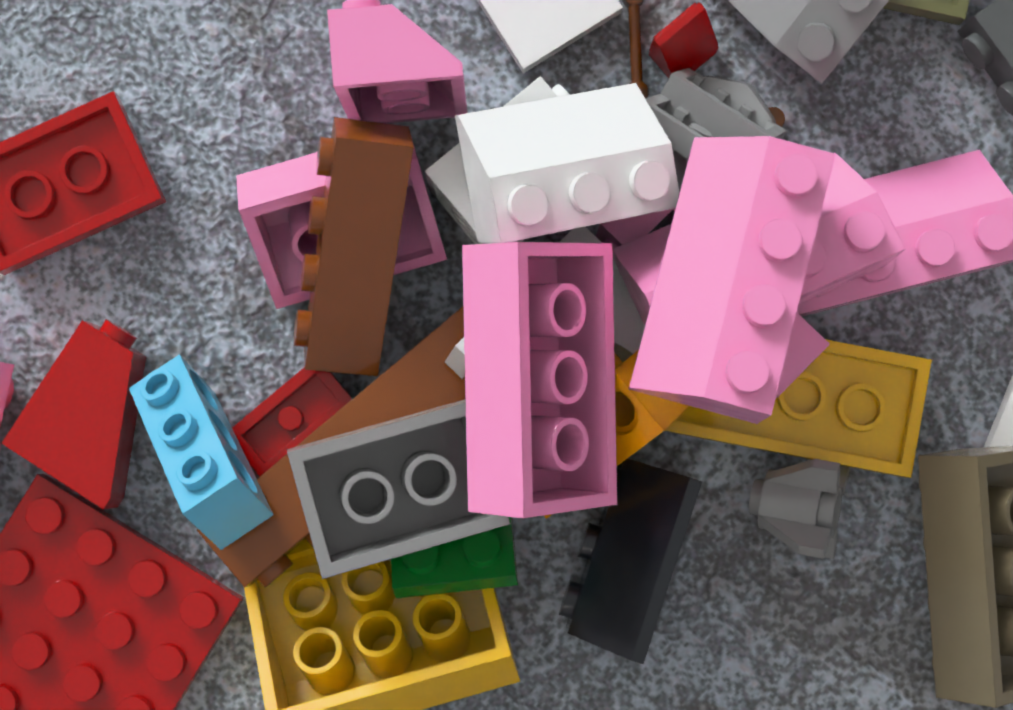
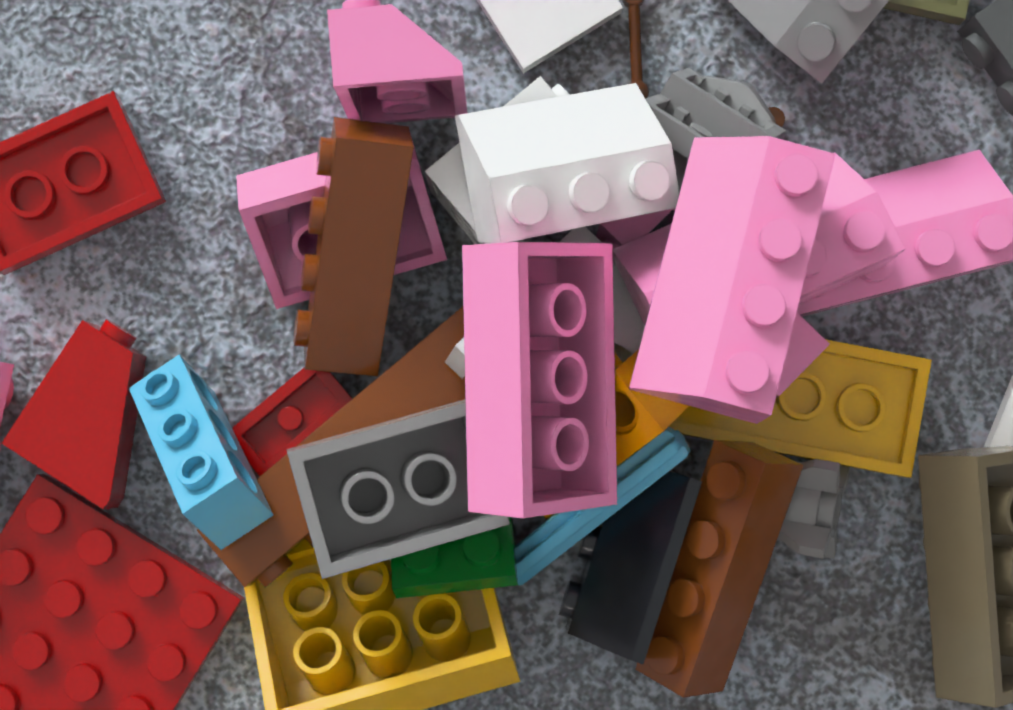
red slope [649,2,718,78] -> none
none -> medium azure axle [515,427,690,585]
none -> dark orange brick [635,440,803,698]

